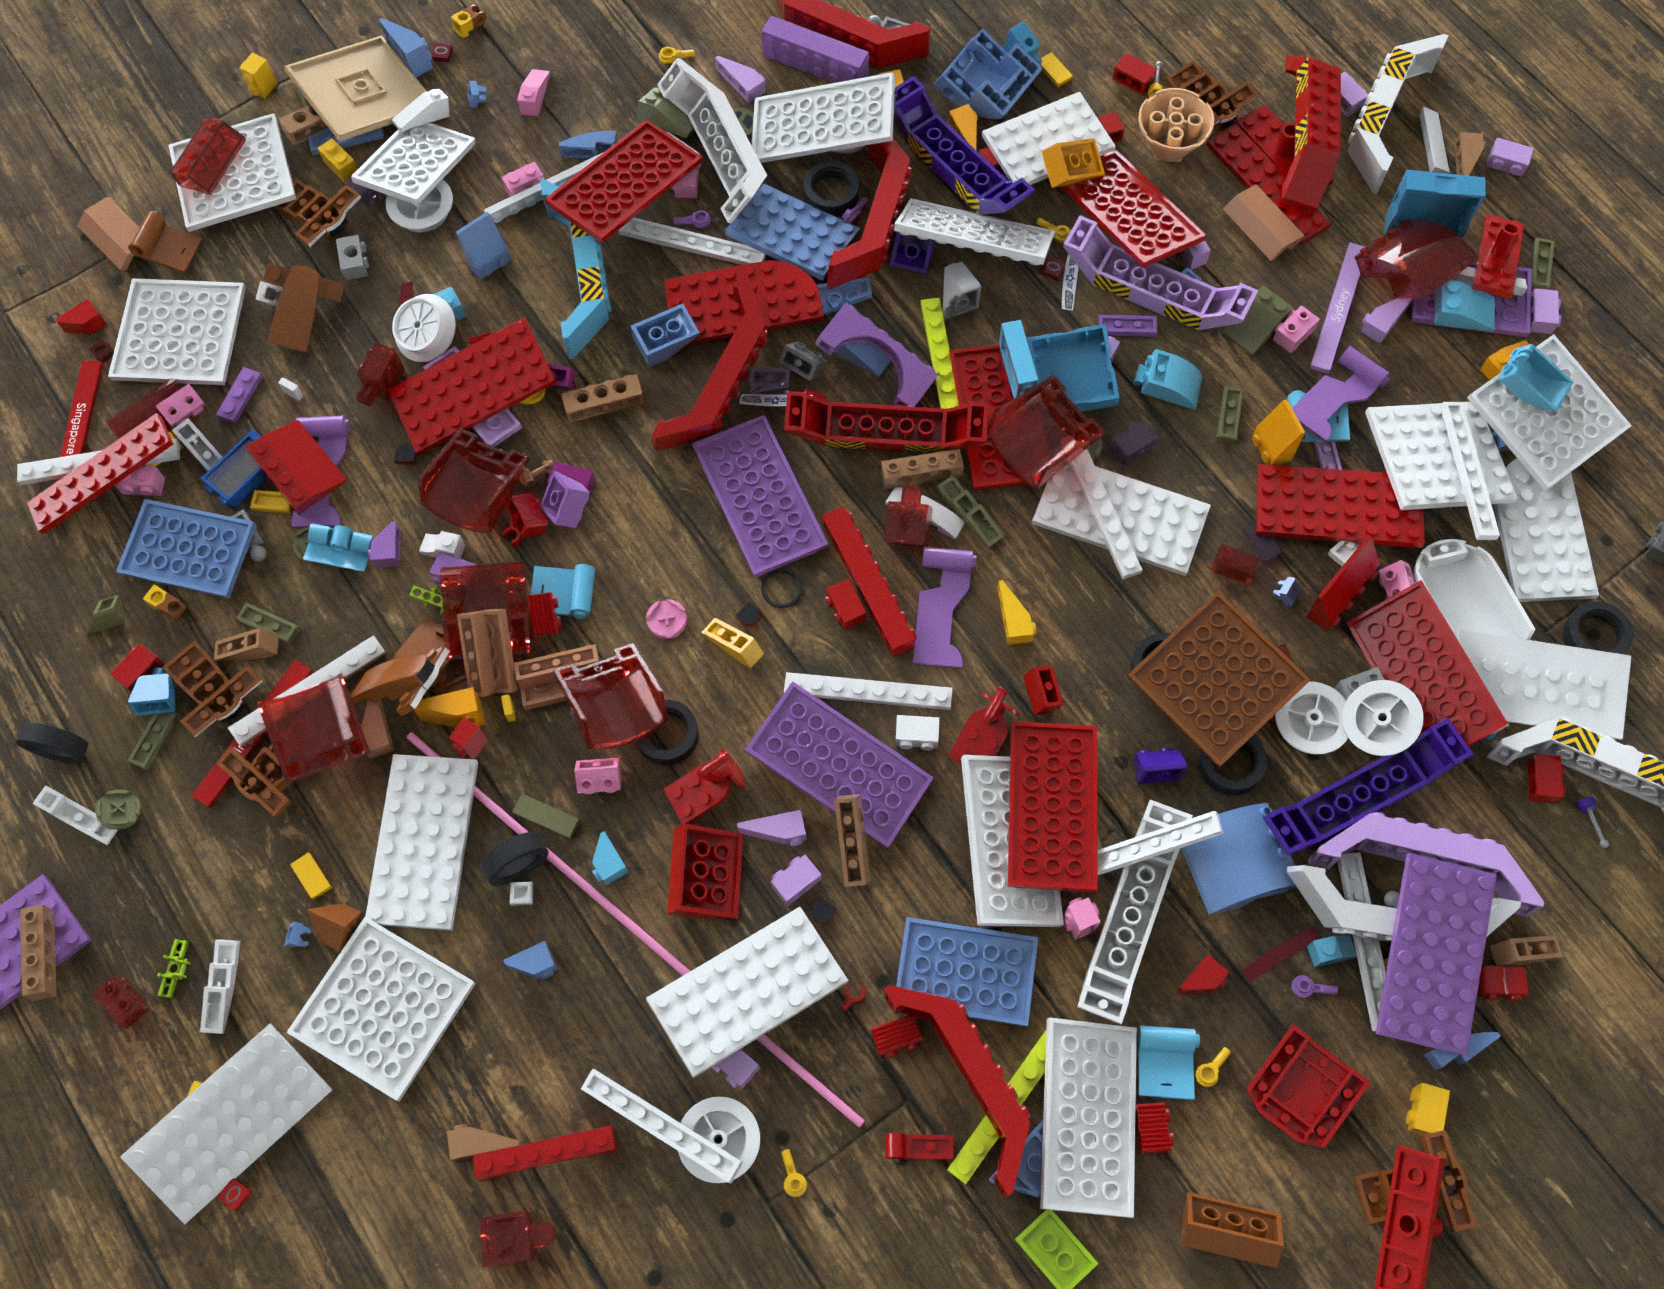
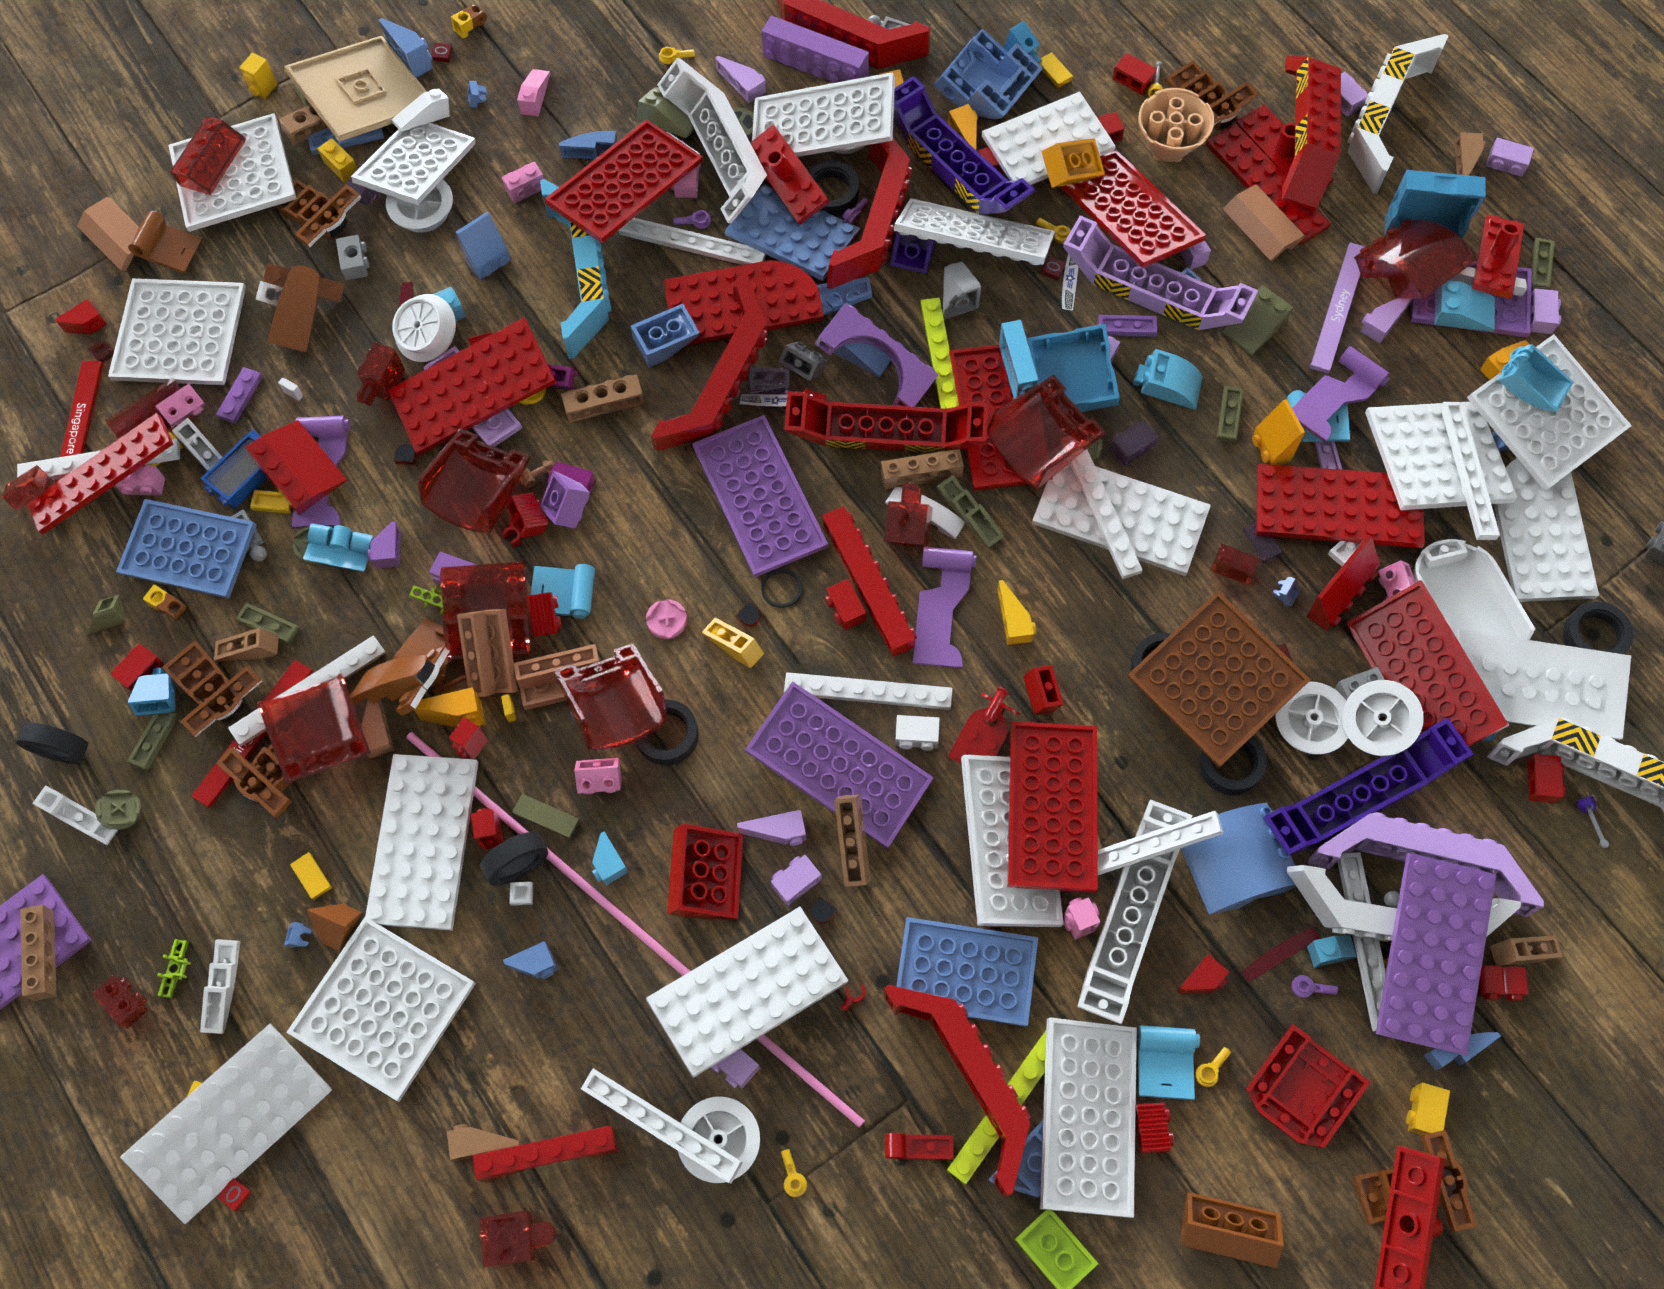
white arch [419,531,465,559] -> none
white plate [484,152,604,223] -> none
red plate [664,749,746,824] -> none
red brick [870,1014,922,1059] -> none
dark purple slope [1134,748,1187,784] -> none
bright pink brick [1273,305,1319,353] -> none
white slope [1419,107,1450,174] -> none
none -> clear red brick [1,465,52,511]
none -> red brick [471,808,504,850]
none -> red plate [750,124,830,225]

